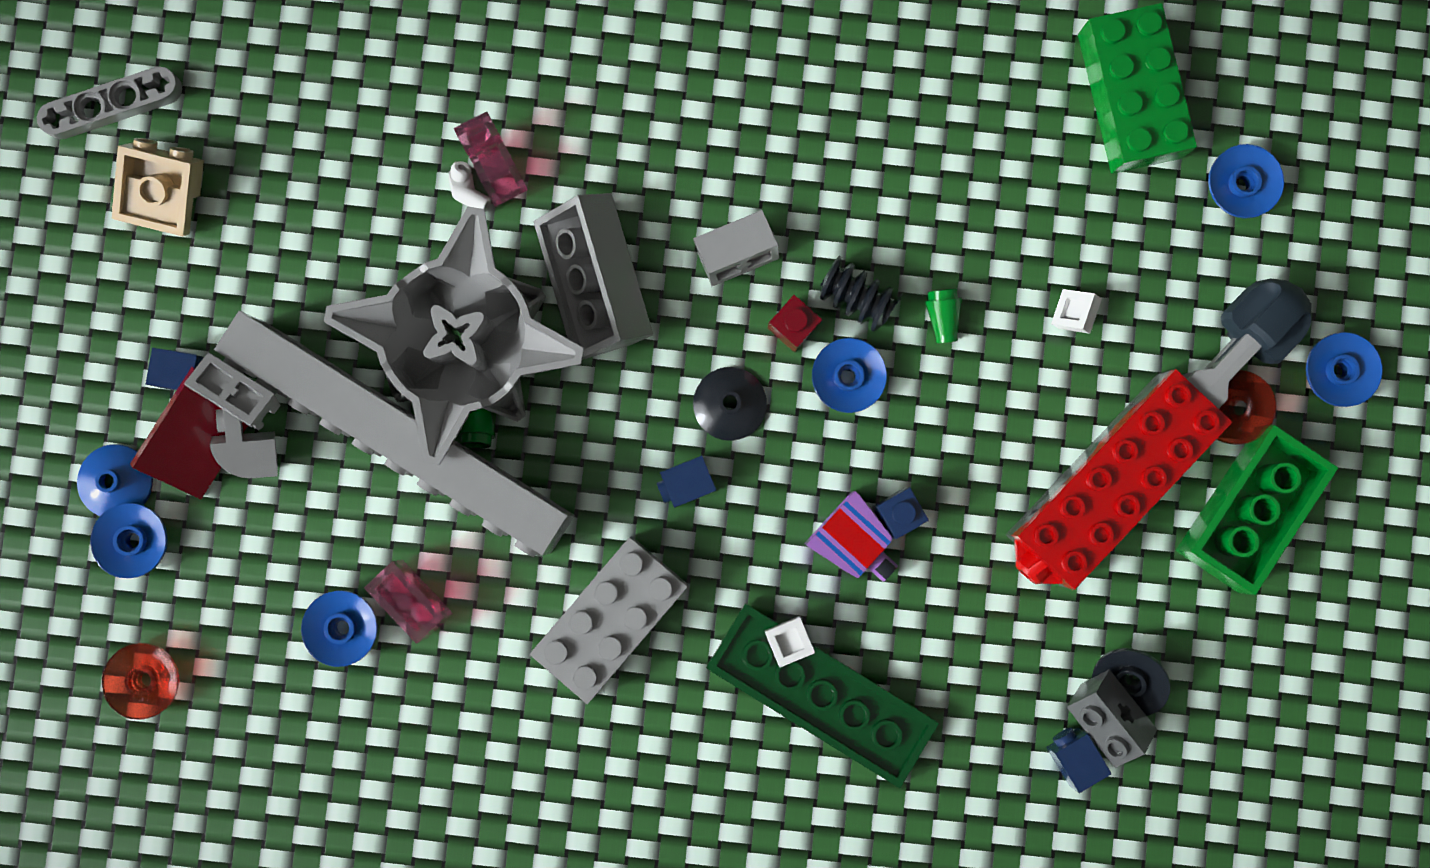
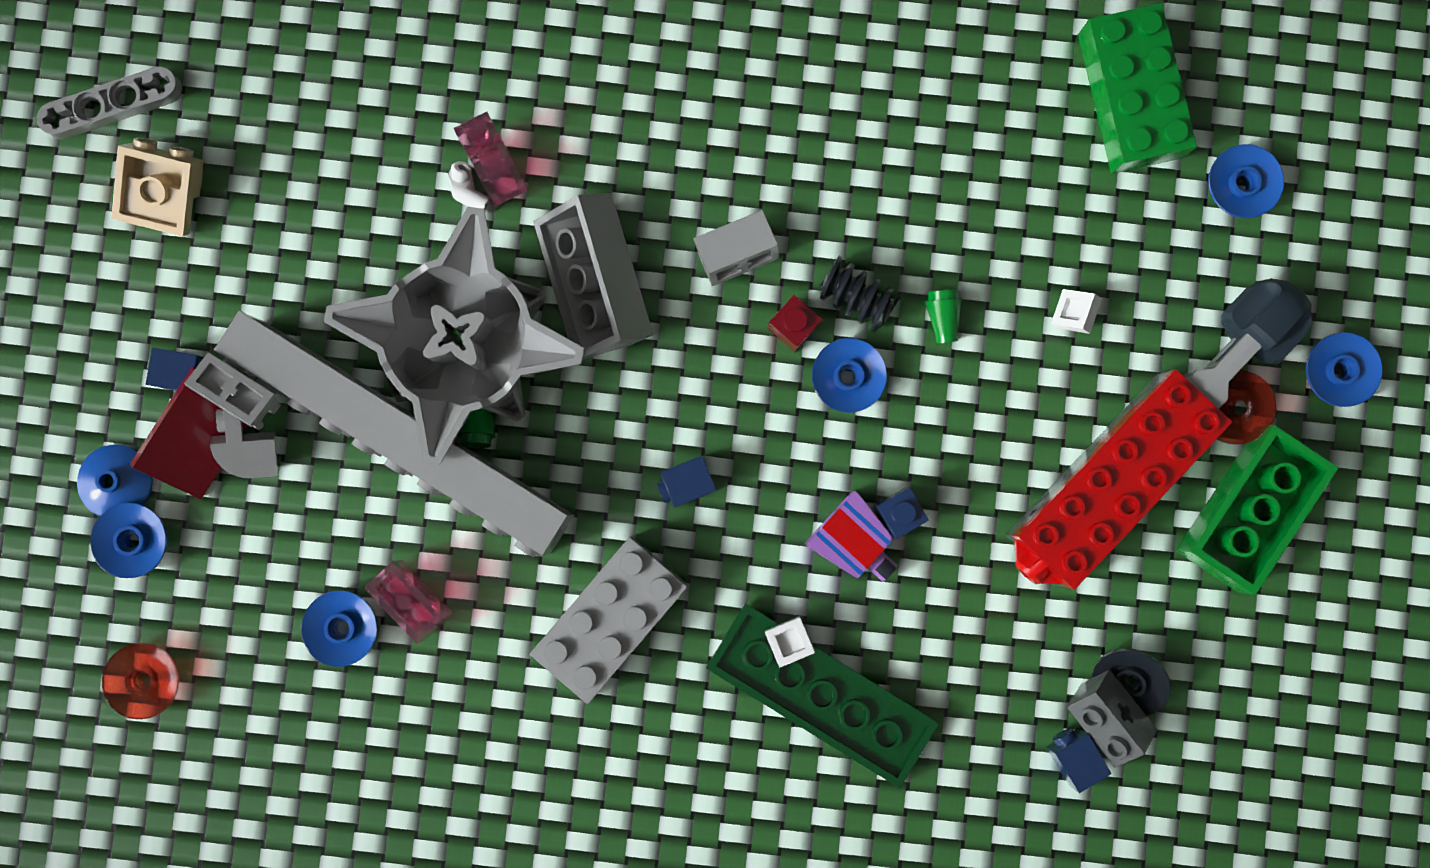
black dish [693,367,767,441] -> none

